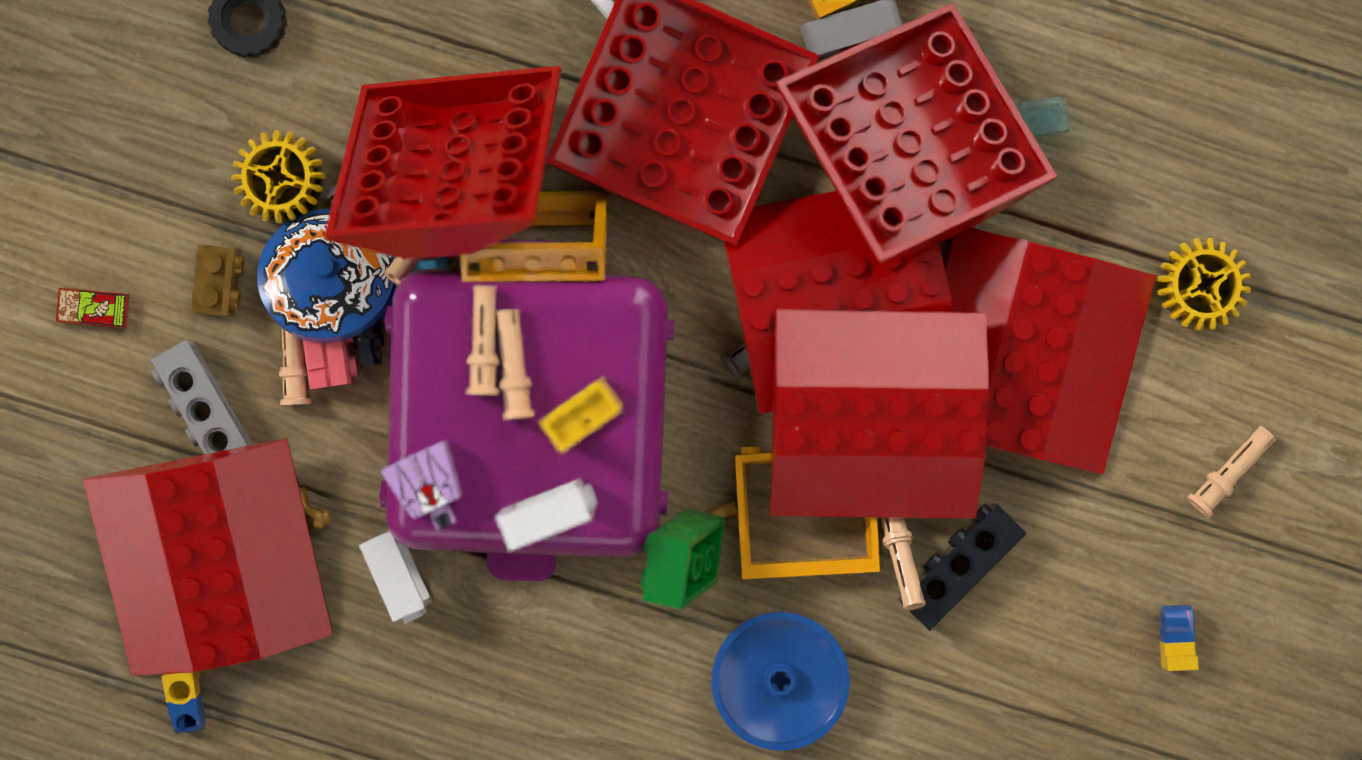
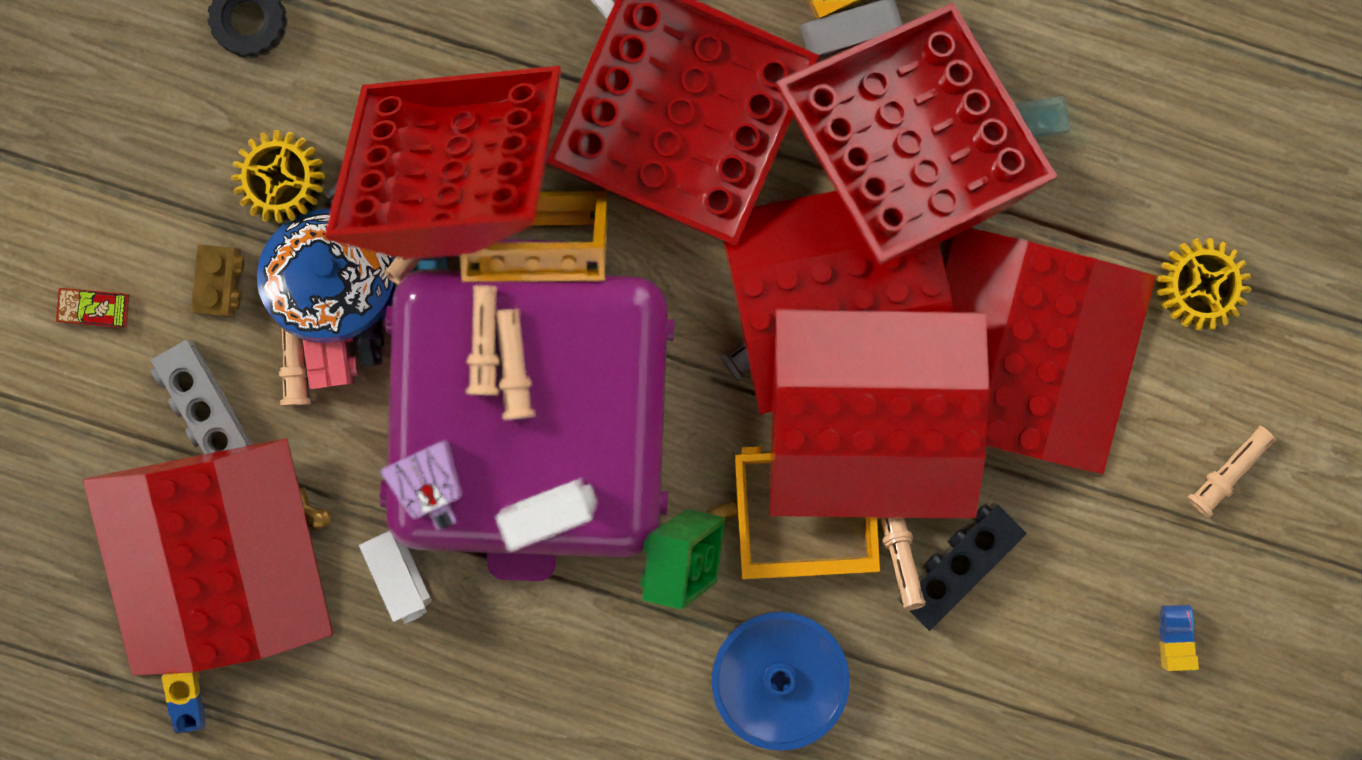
yellow window [540,376,623,453] -> none

